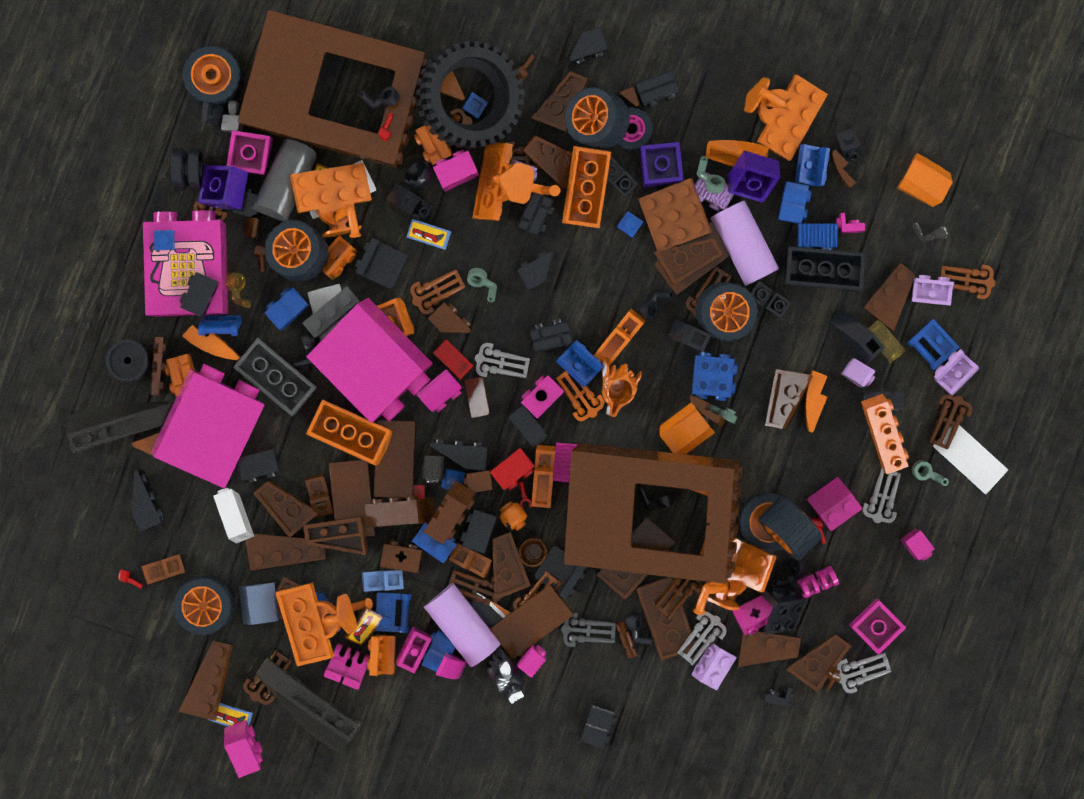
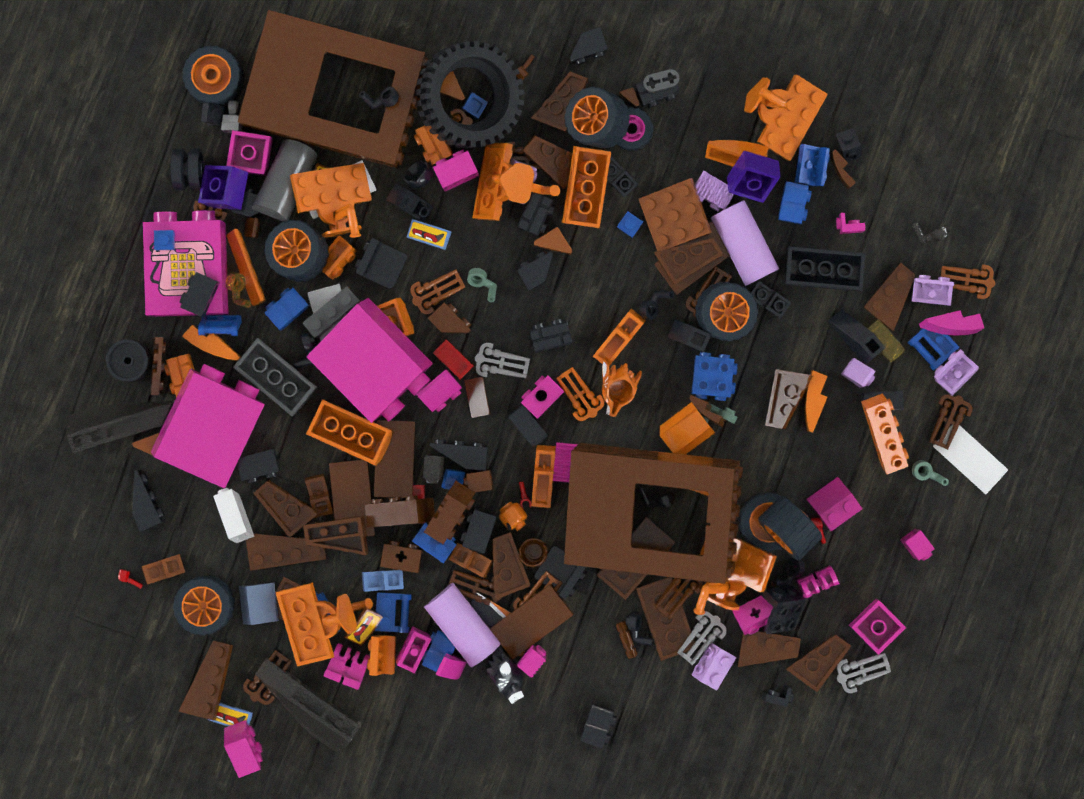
reddish brown hand [254,245,266,272] -> none
red hand [379,113,394,141] -> none
red brick [490,448,535,490] -> none
blue bracket [556,340,604,388] -> none
dark grey piece [561,613,616,647] -> none
dark purple brick [639,142,683,187] -> none
sand green plate [697,156,725,193] -> none
blue brick [797,223,838,250] -> none
reddish brown hand [825,667,841,690] -> none
light grey piece [862,468,901,523] -> none
orange slope [897,153,953,207] -> none
none -> orange slope [226,229,266,306]
none -> dark orange slope [534,227,572,255]
none -> dark grey beam [643,69,679,93]
none -> dark pink slope [919,310,984,335]

